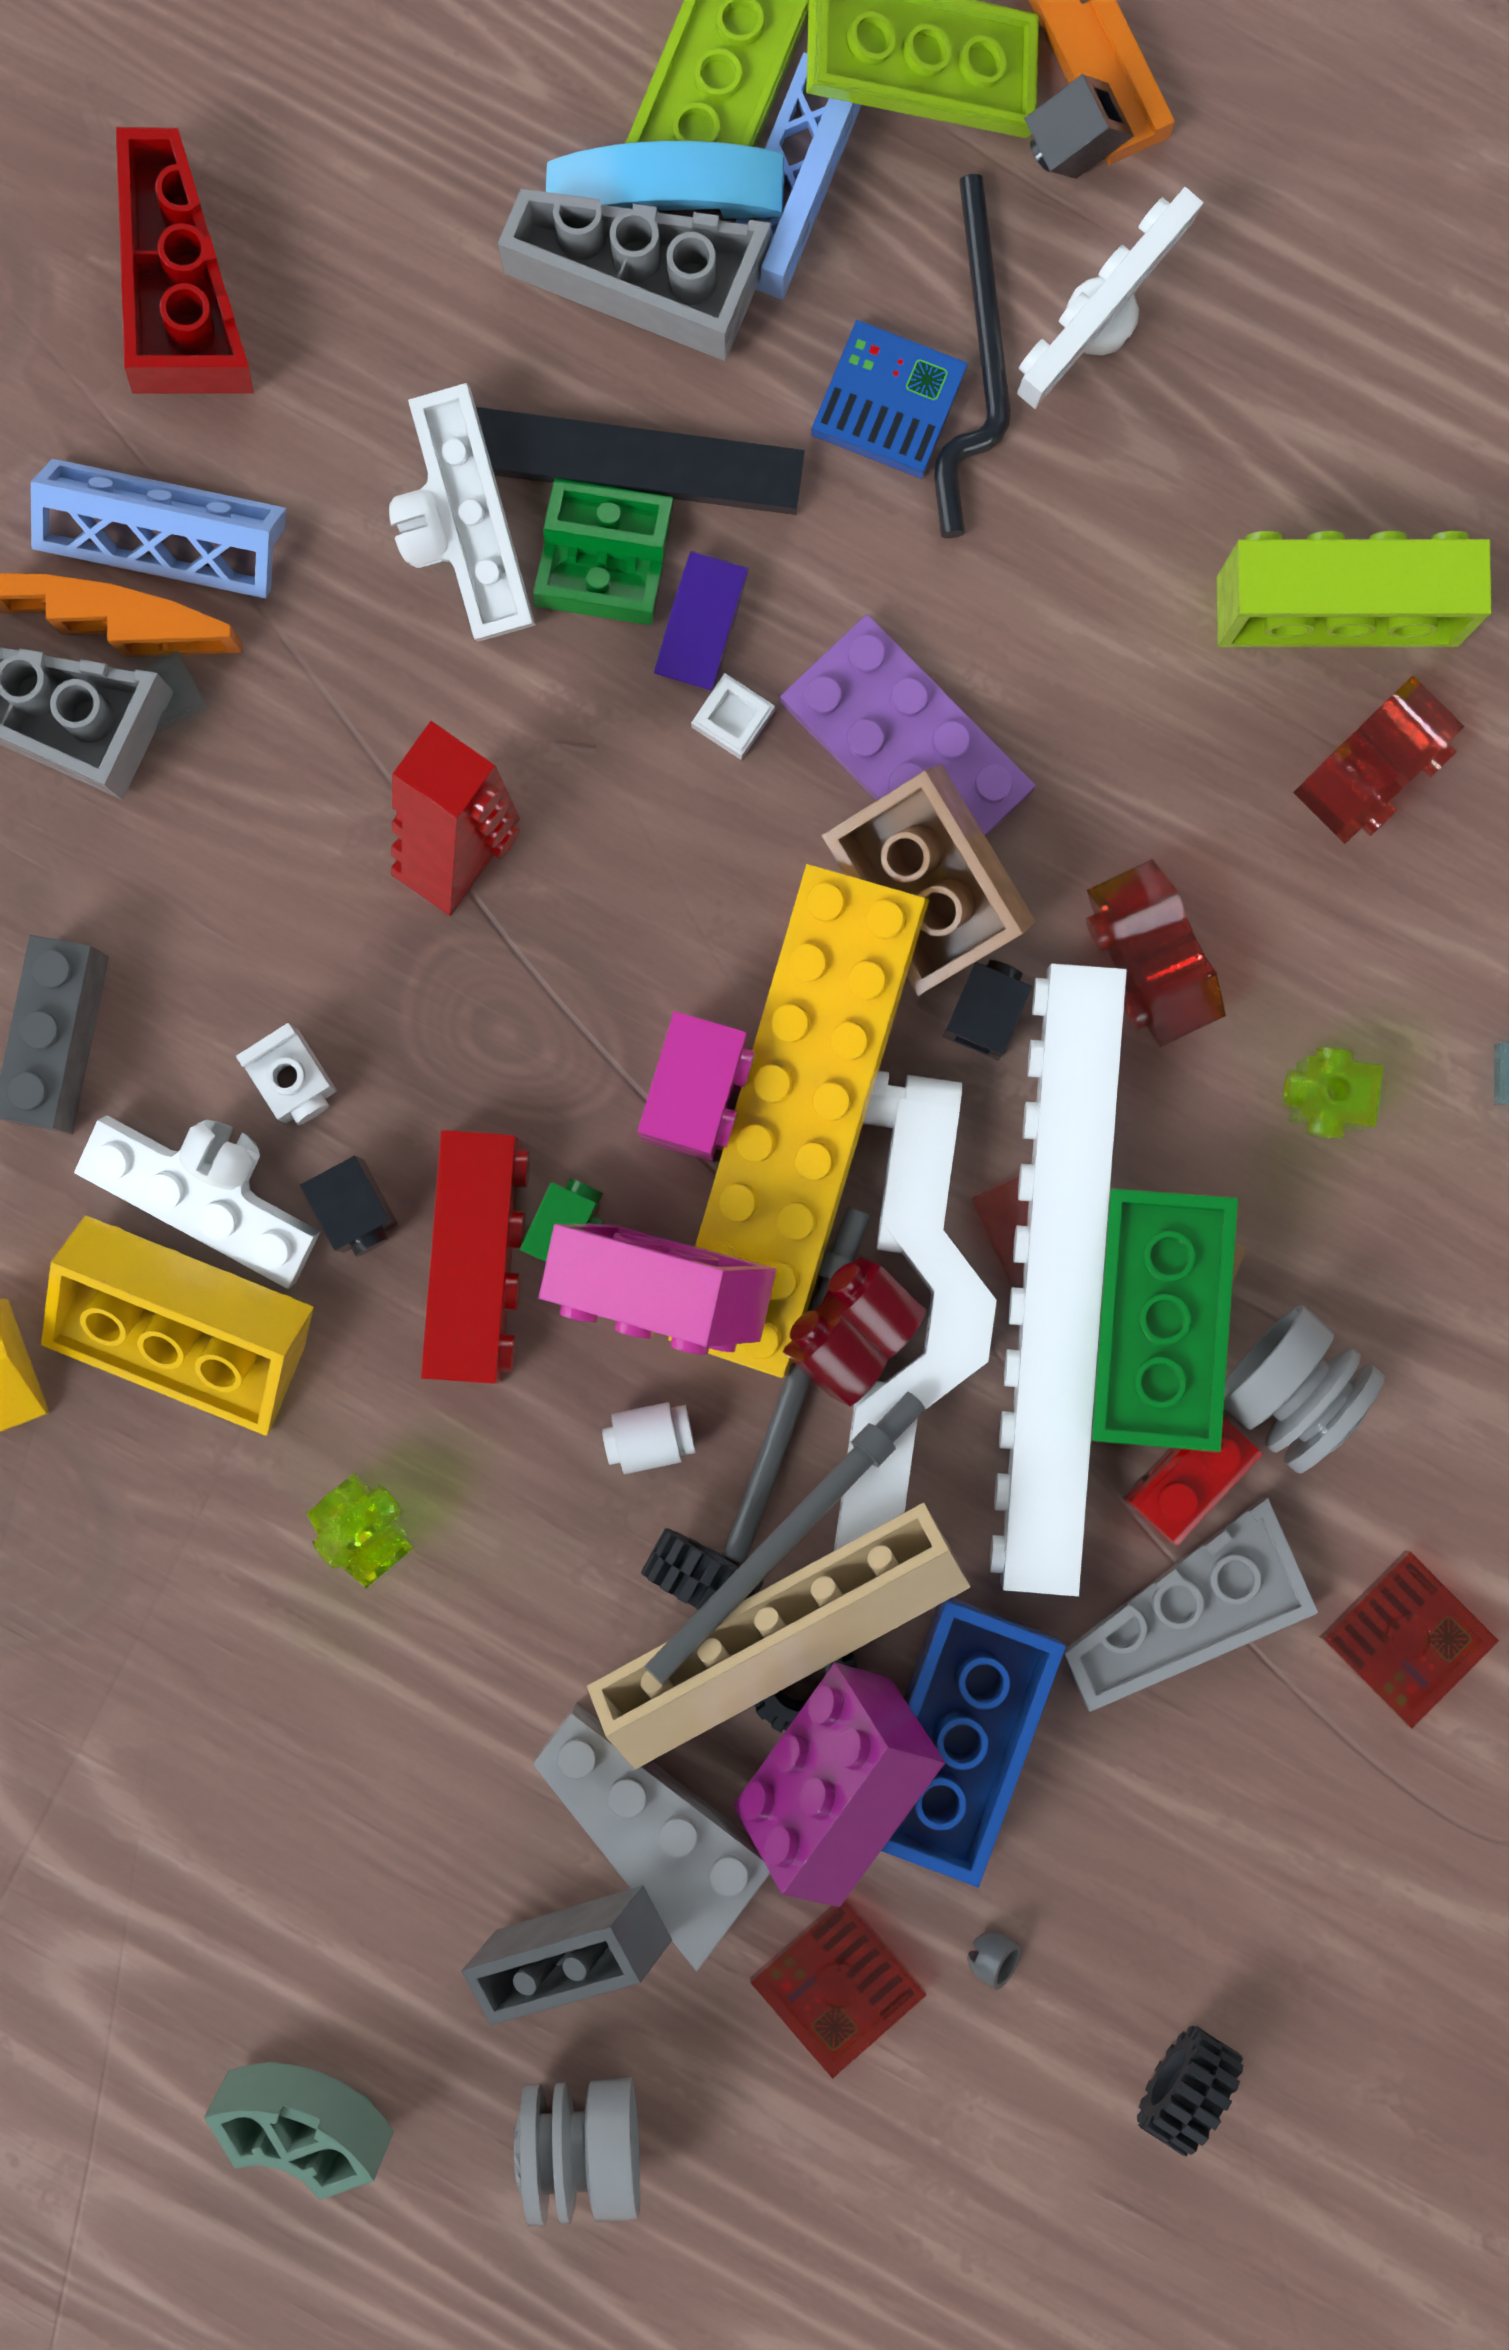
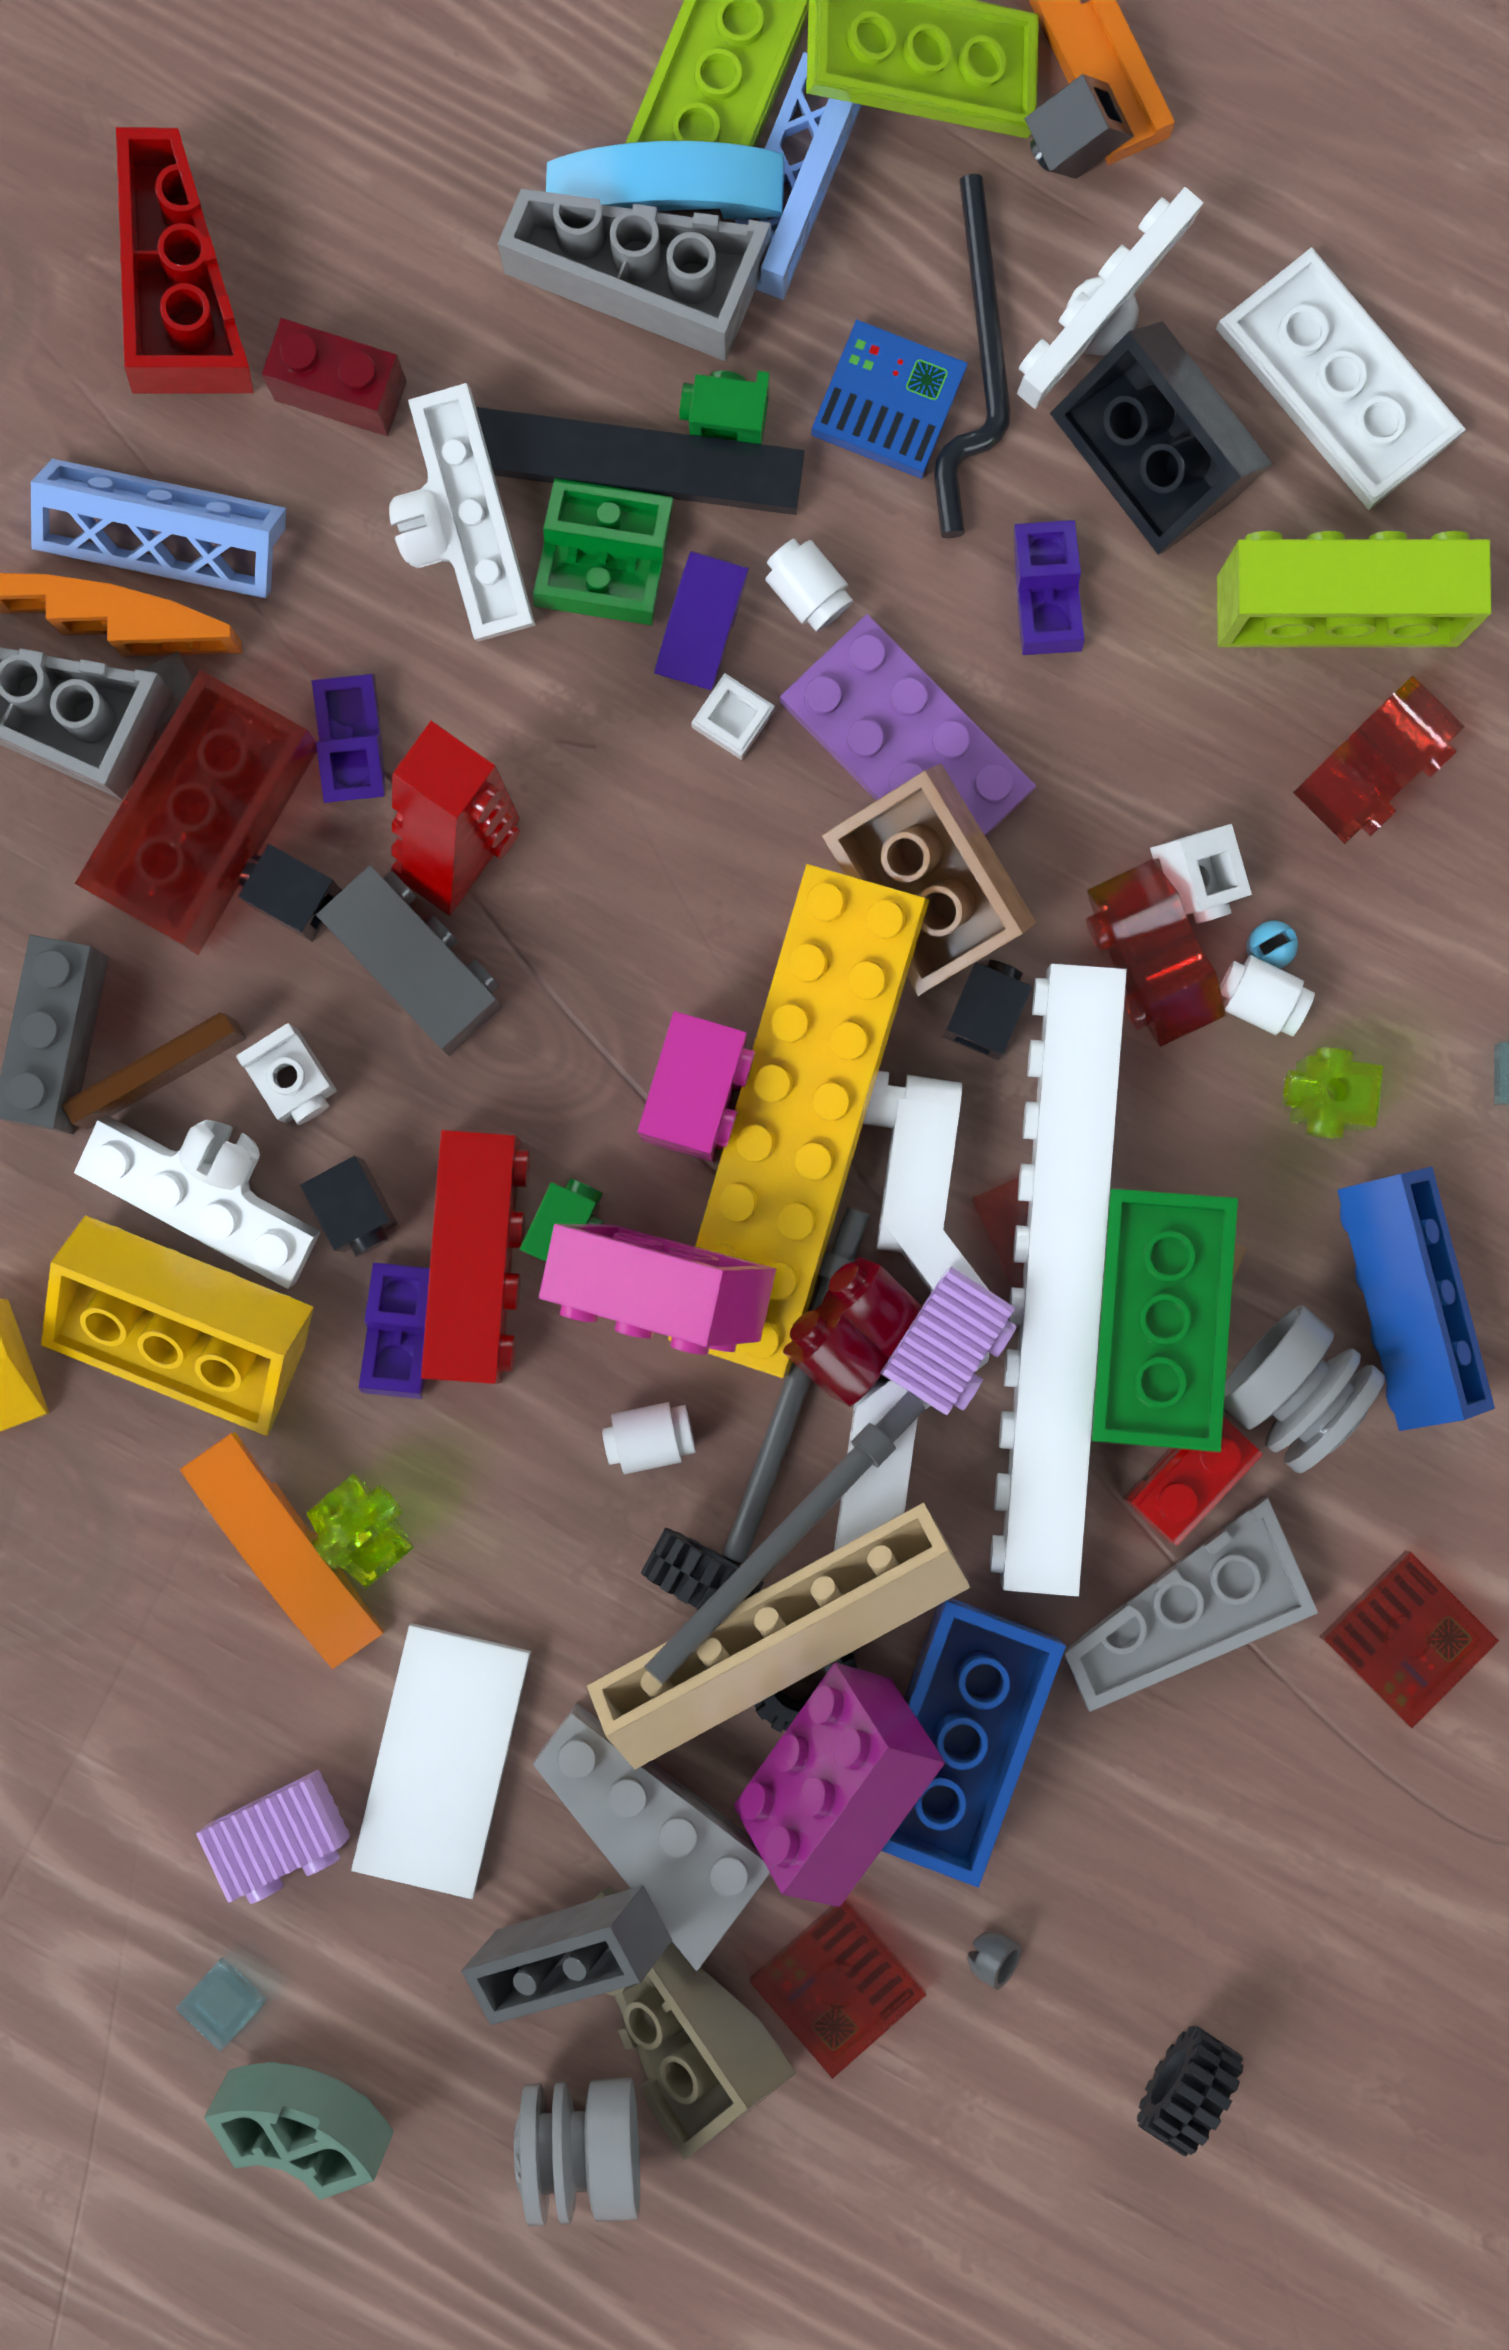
none -> reddish brown tile [62,1012,247,1129]
none -> clear red brick [74,670,317,955]
none -> clear light blue tile [175,1957,267,2052]
none -> orange slope [179,1432,385,1670]
none -> lavender brick [196,1770,350,1904]
none -> black brick [238,844,342,942]
none -> dark red brick [261,318,407,437]
none -> dark purple slope [311,674,386,803]
none -> dark grey brick [316,865,502,1056]
none -> white tile [351,1623,531,1899]
none -> dark purple slope [358,1262,430,1399]
none -> dark tan wedge [593,1887,796,2160]
none -> green brick [679,370,770,444]
none -> white brick [765,539,854,633]
none -> lavender brick [880,1267,1017,1415]
none -> dark purple slope [1014,520,1085,655]
none -> black slope [1050,321,1273,555]
none -> white brick [1150,824,1252,923]
none -> white tile [1216,247,1466,510]
none -> white brick [1217,955,1315,1037]
none -> medium azure hinge [1246,920,1298,969]
none -> blue brick [1337,1166,1495,1431]

